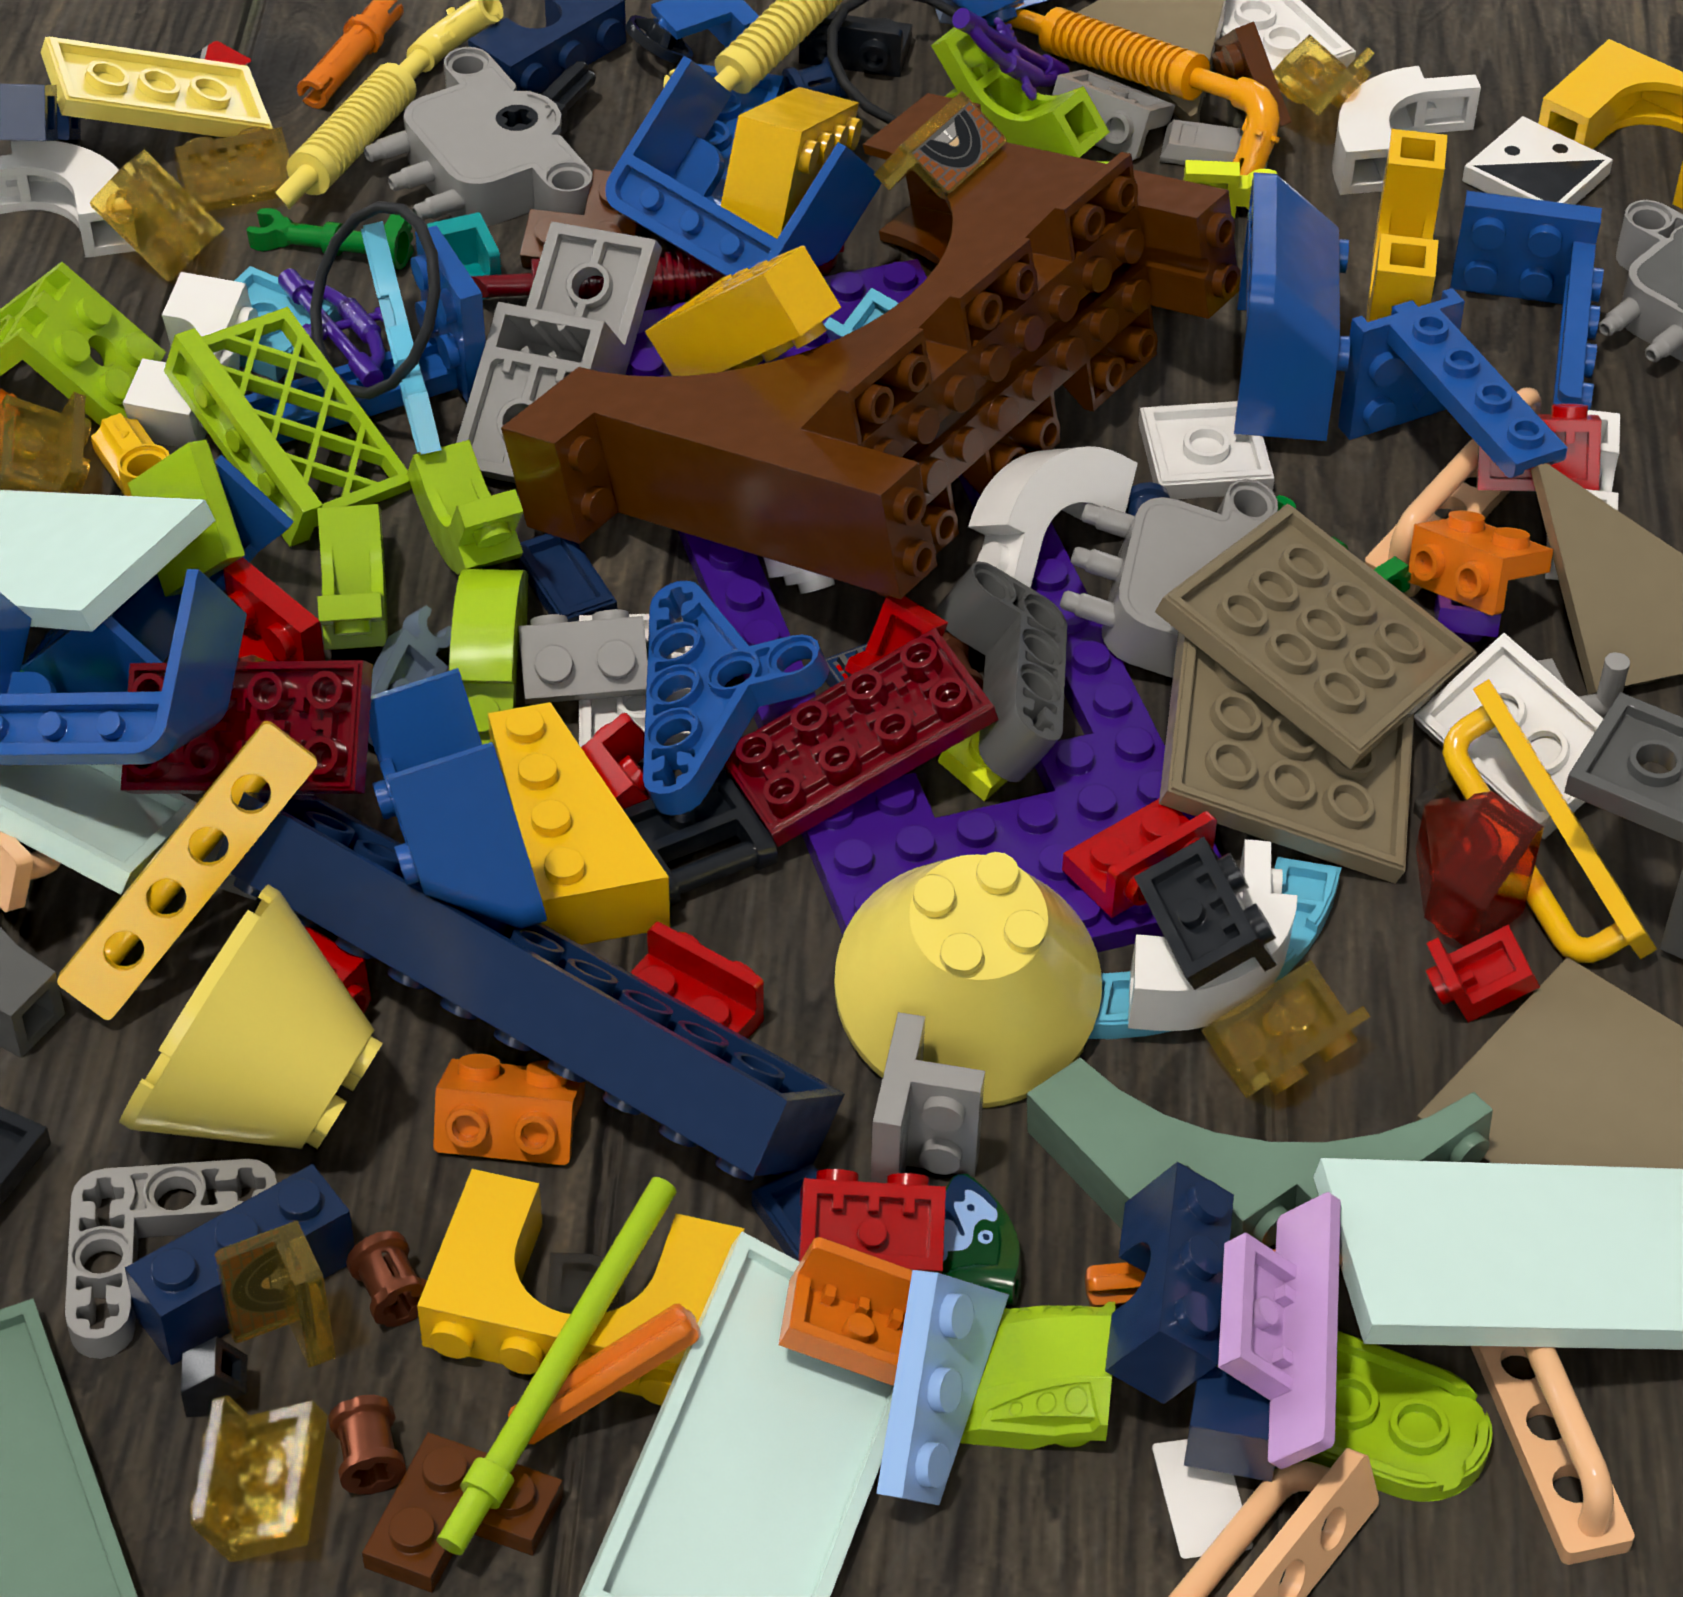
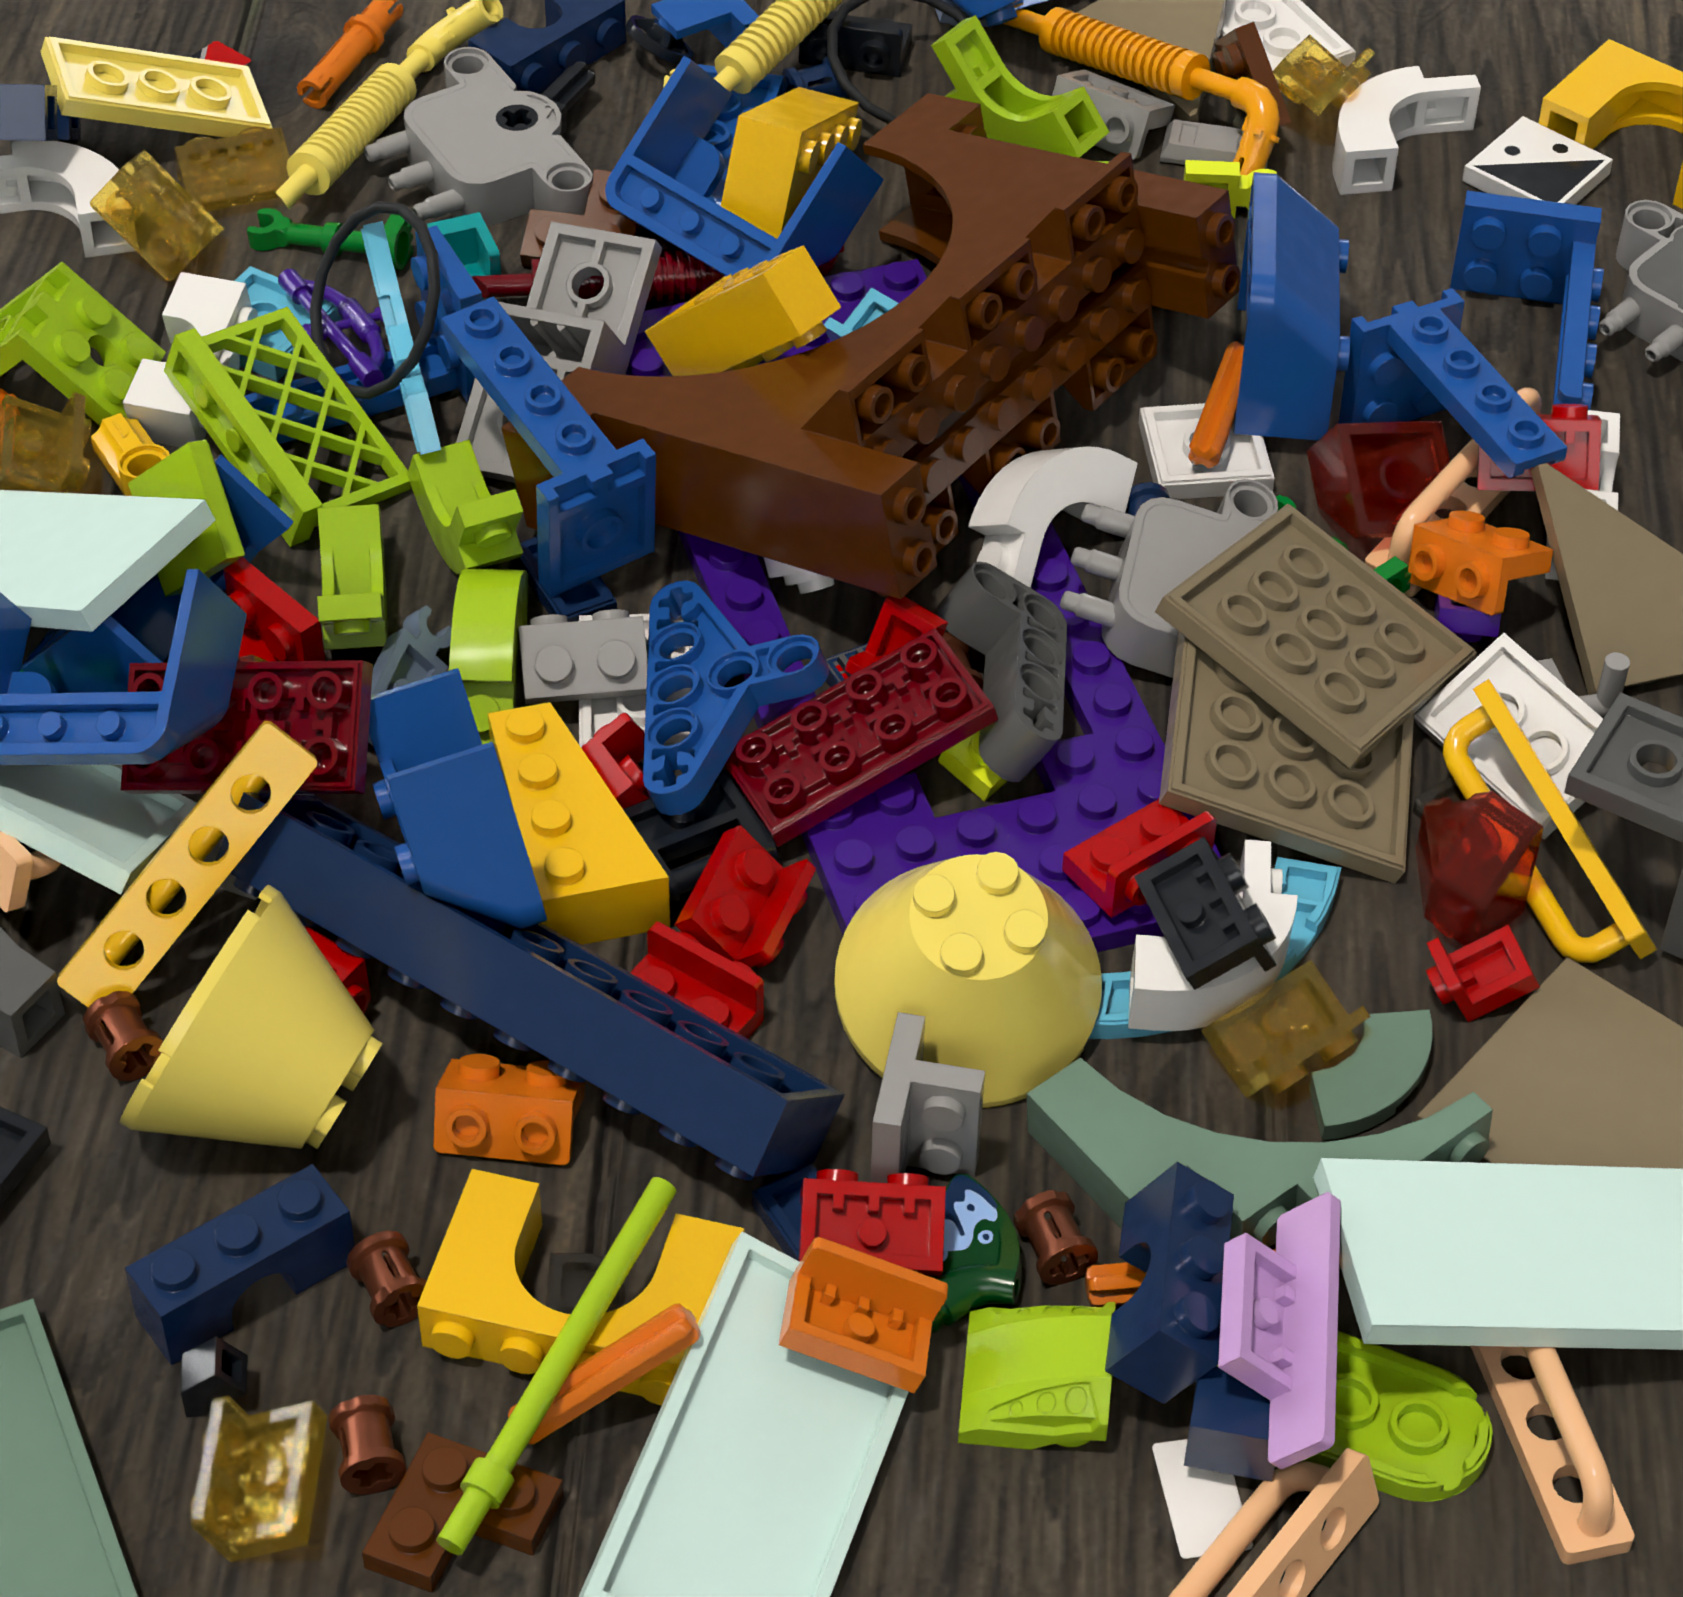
light grey beam [65,1159,277,1359] -> none
clear yellow panel [214,1221,336,1368] -> none
panel [874,91,1007,199] -> none
light blue wing [876,1270,1009,1505] -> none
dark purple piece [952,8,1070,101] -> none
yellow arch [1366,129,1448,322] -> none
none -> copper bush [83,991,163,1081]
none -> blue bracket [441,296,656,598]
none -> red bracket [674,825,816,968]
none -> copper bush [1013,1190,1099,1285]
none -> orange axle [1188,341,1244,469]
none -> clear red slope [1306,421,1450,539]
none -> sand green tile [1309,1009,1433,1141]

